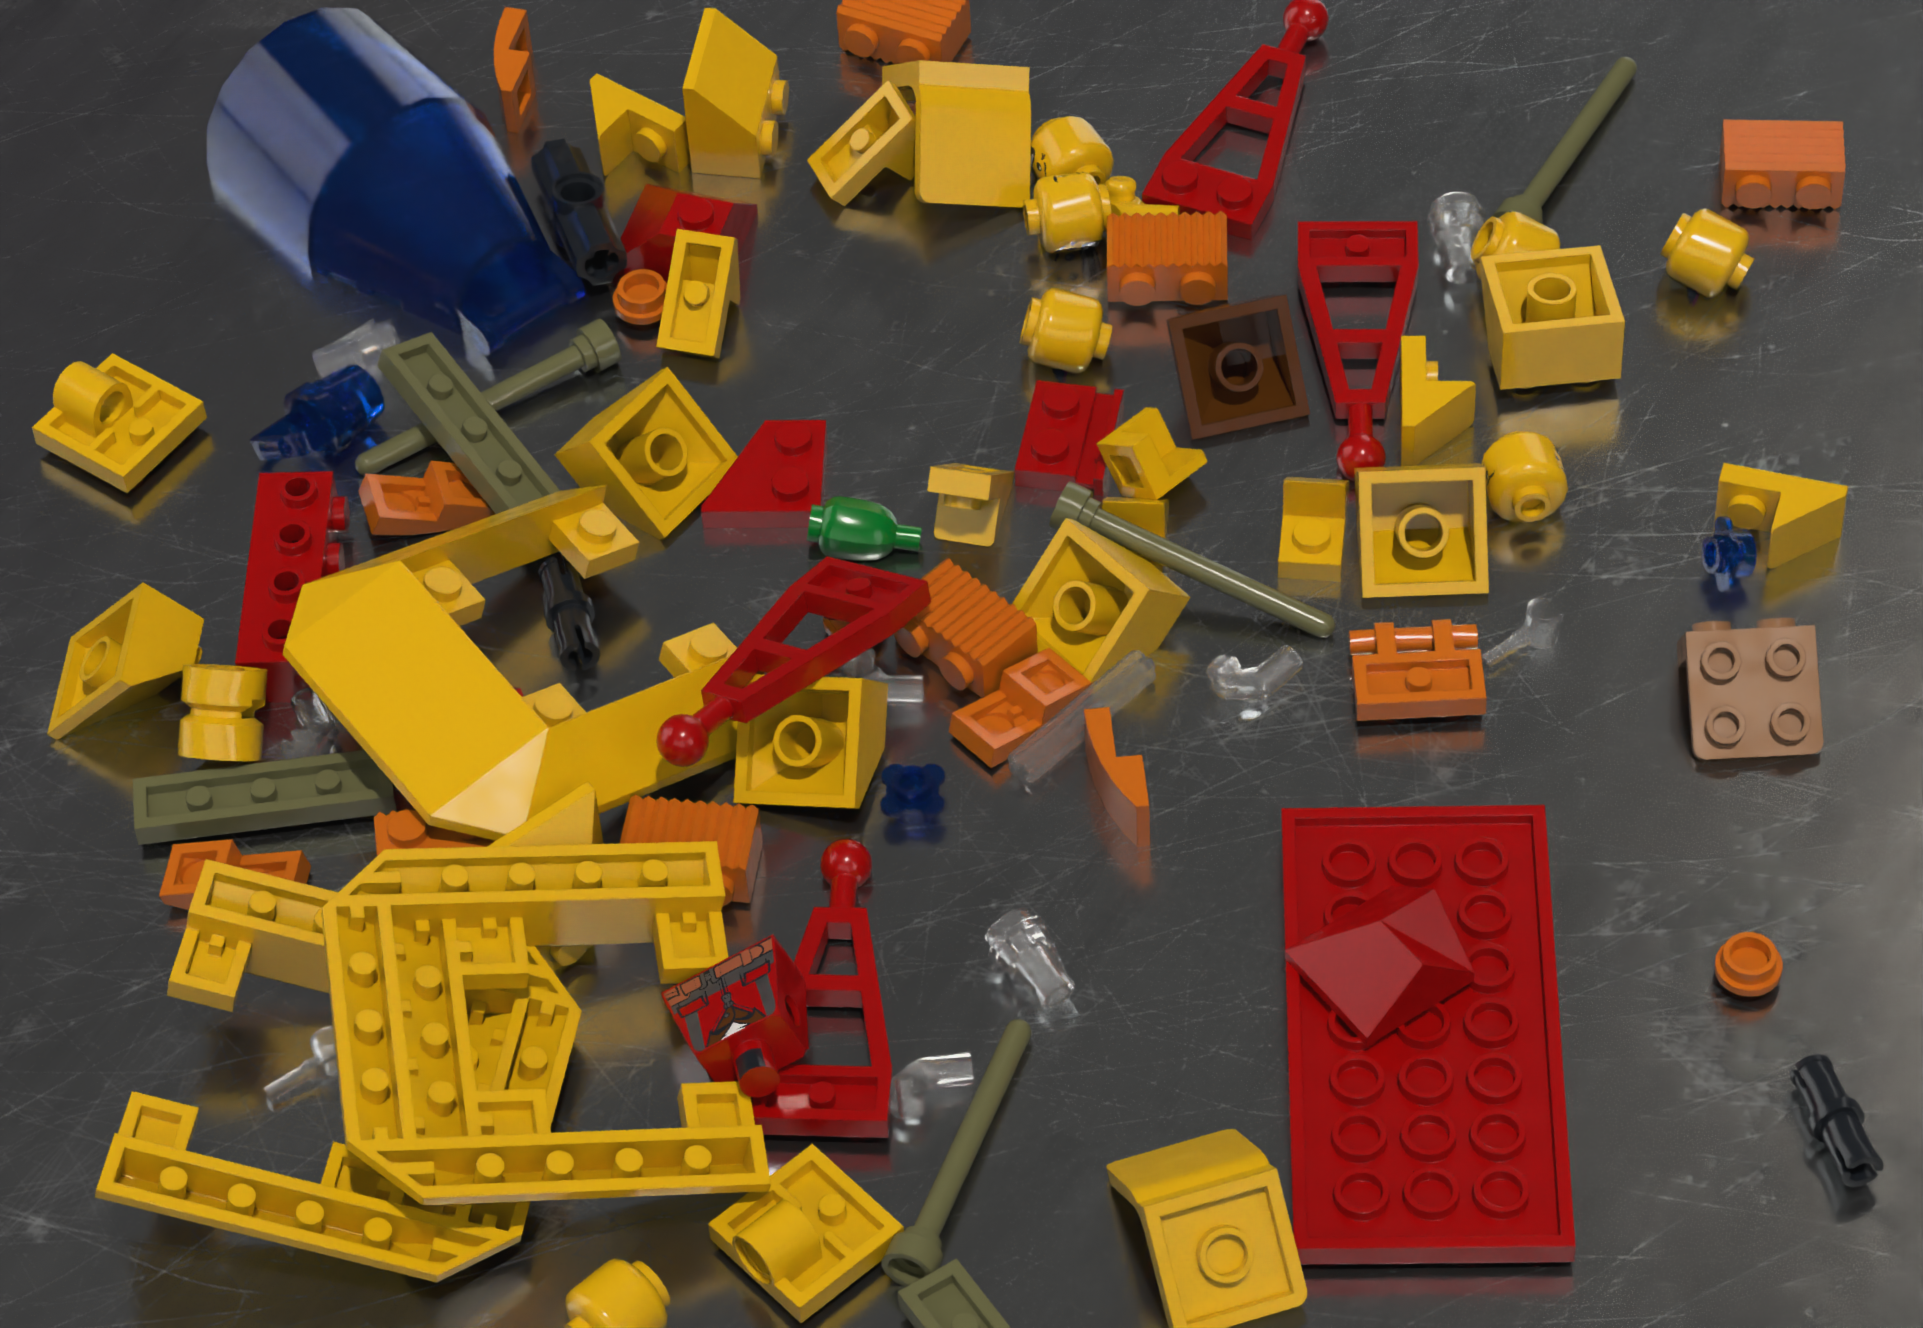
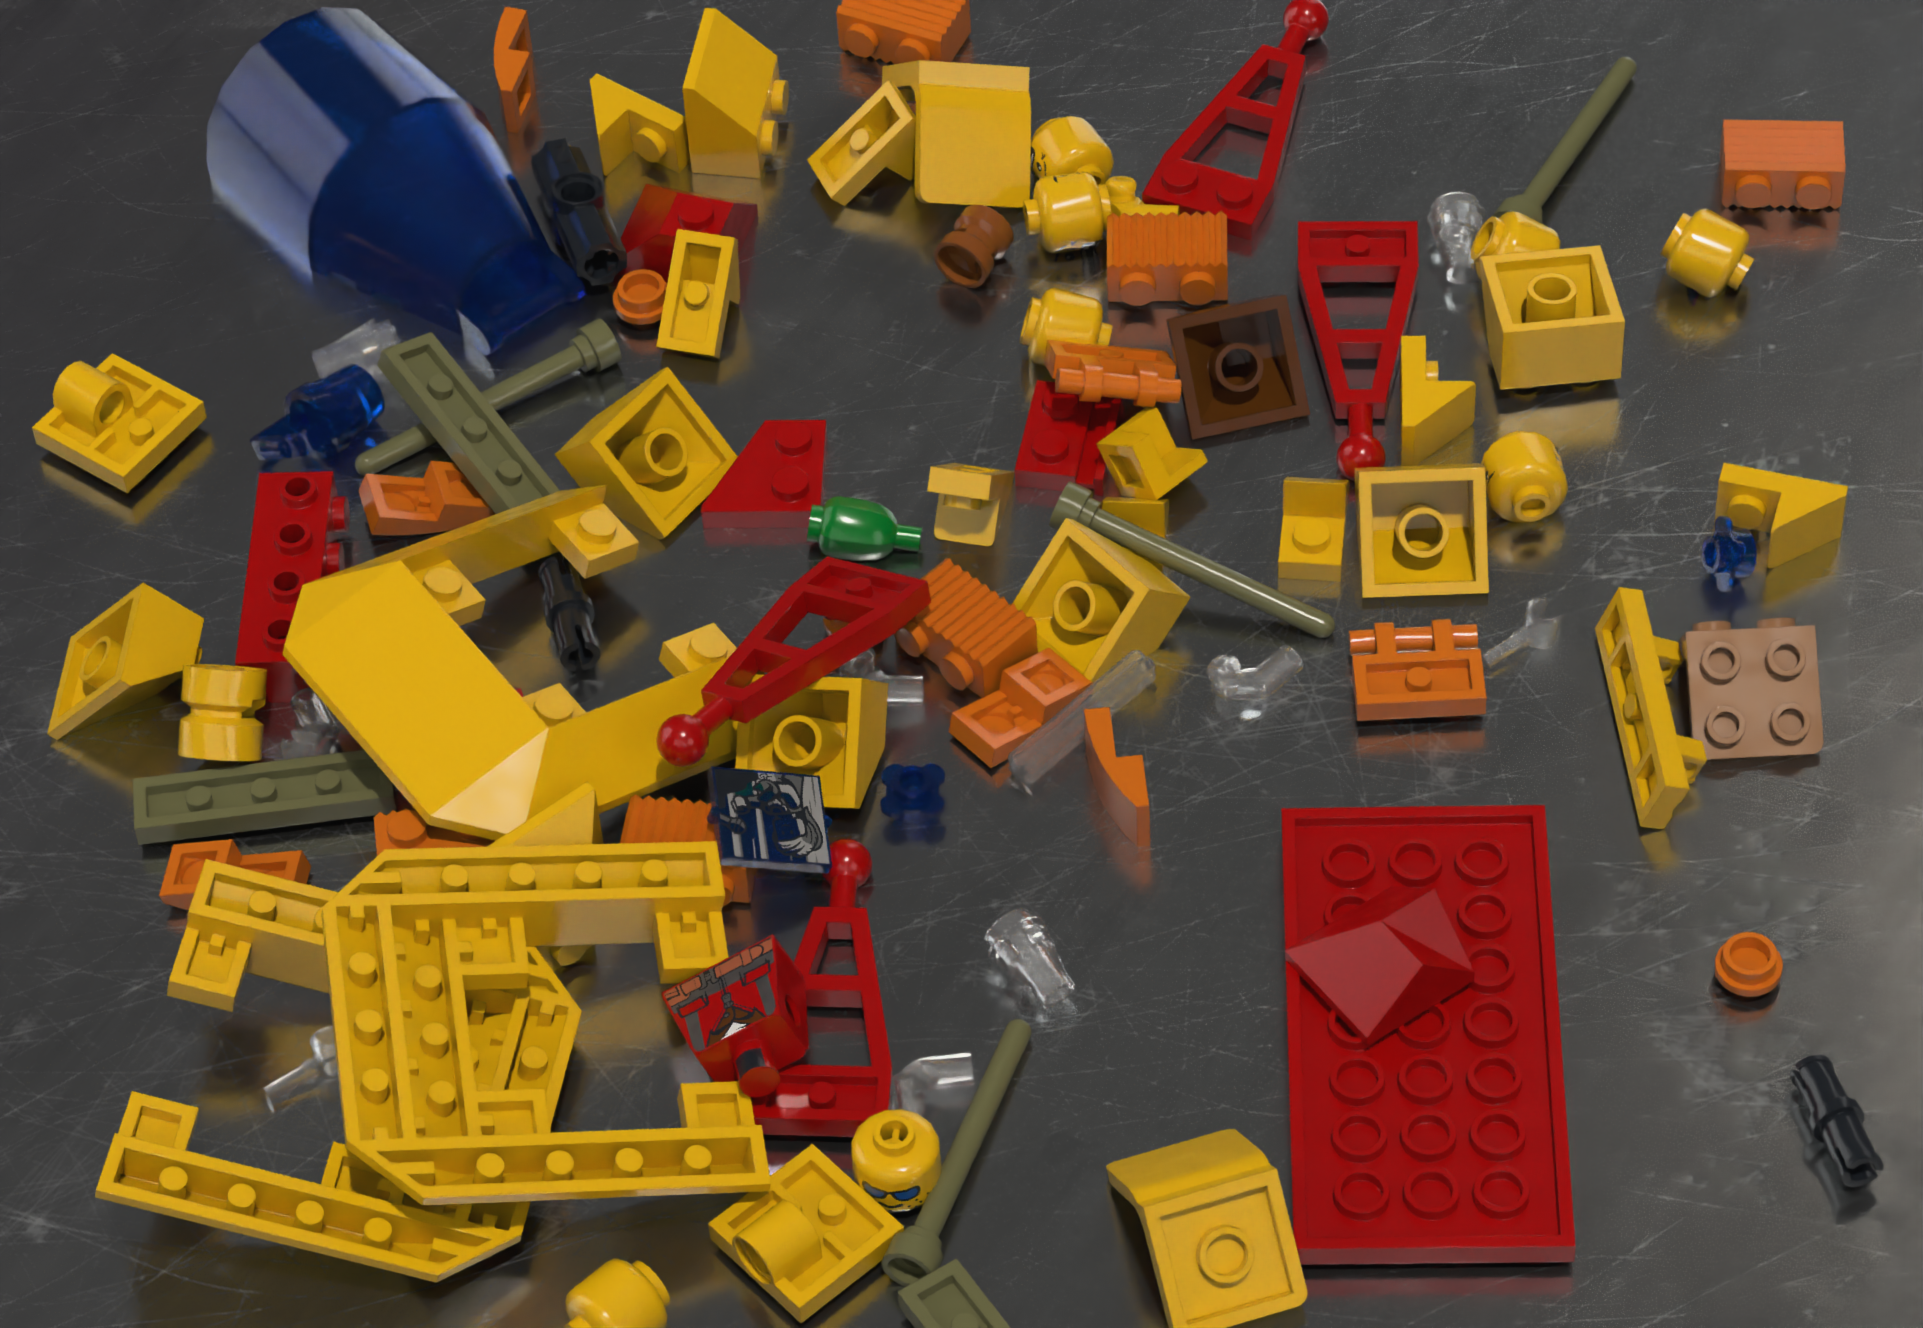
none -> piece [707,766,832,873]
none -> yellow head [851,1109,942,1212]
none -> dark orange wheel [934,205,1014,288]
none -> orange plate [1044,340,1181,408]
none -> yellow hinge [1595,587,1707,829]

